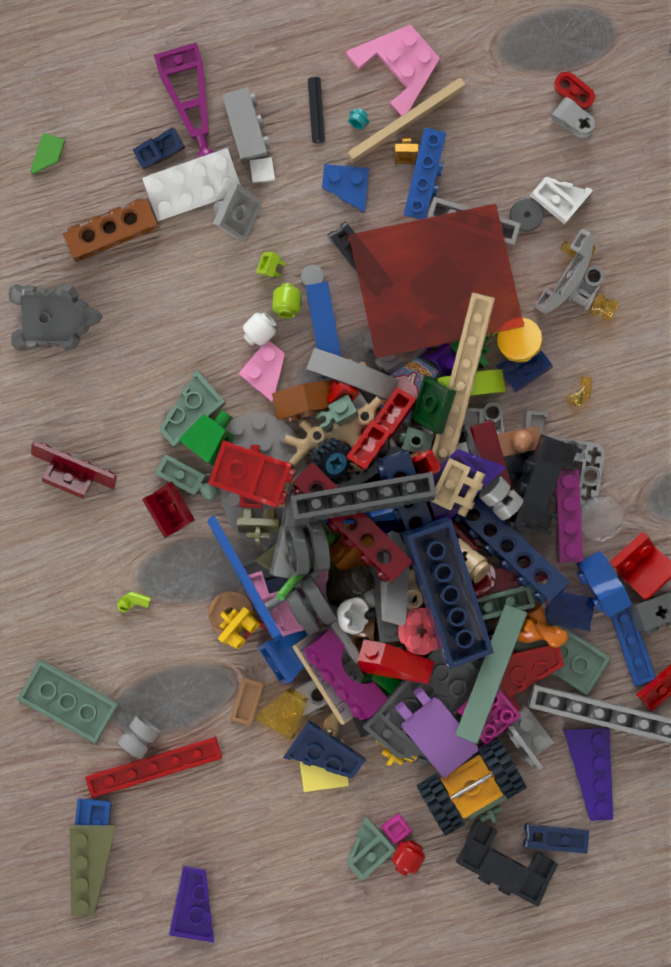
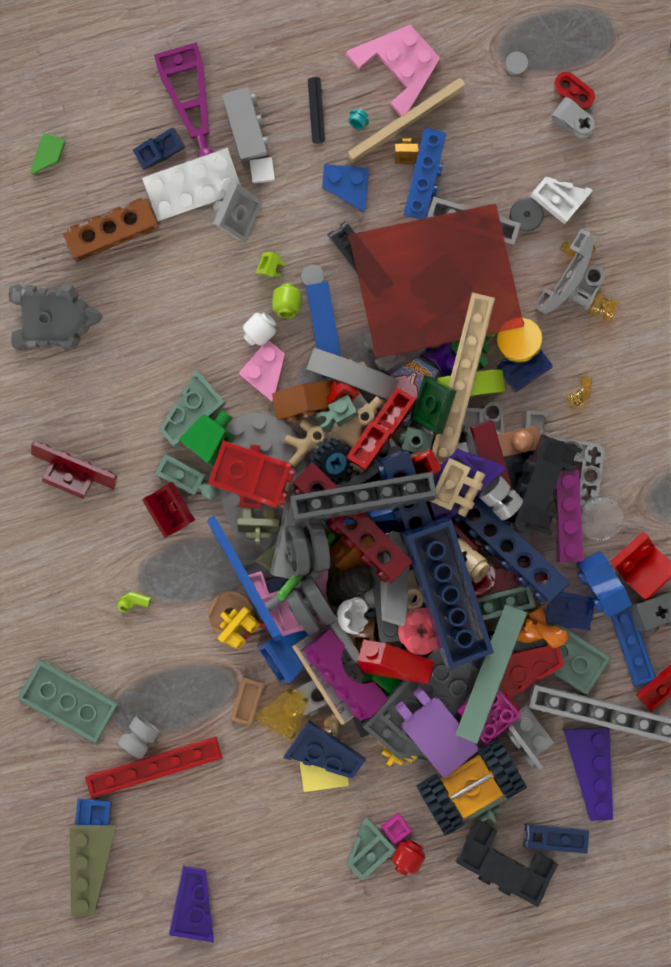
none -> light grey tile [505,51,528,76]

